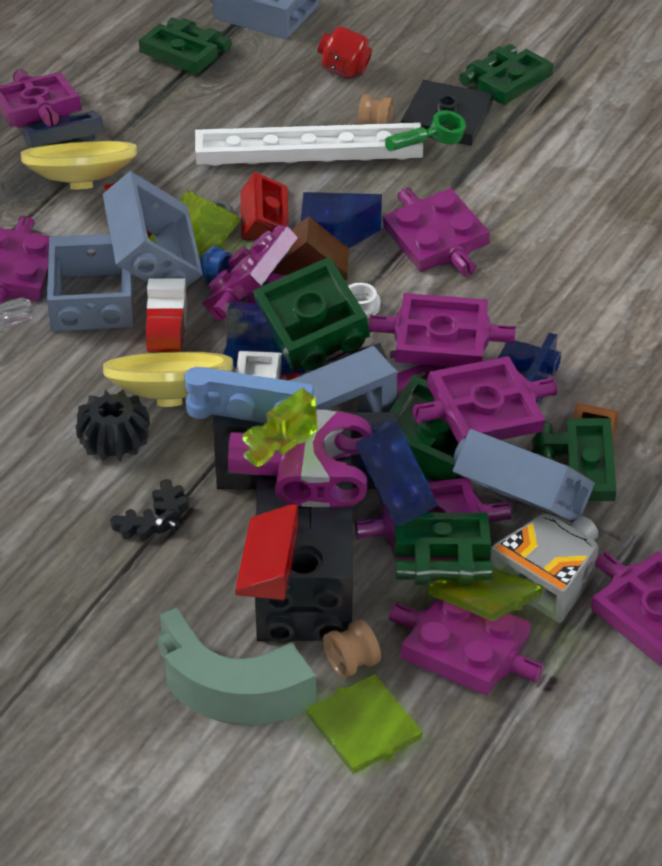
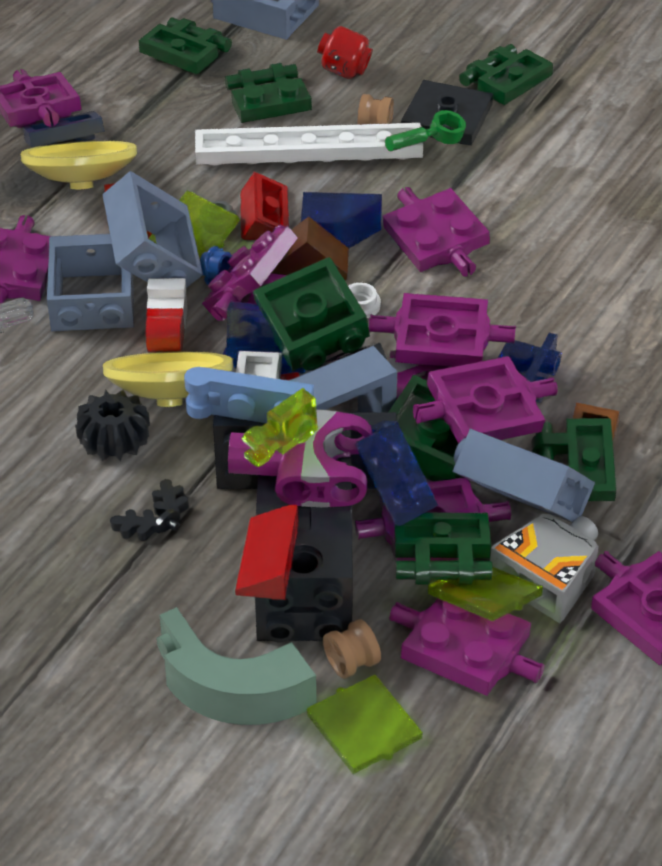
none -> dark green plate [225,63,312,123]

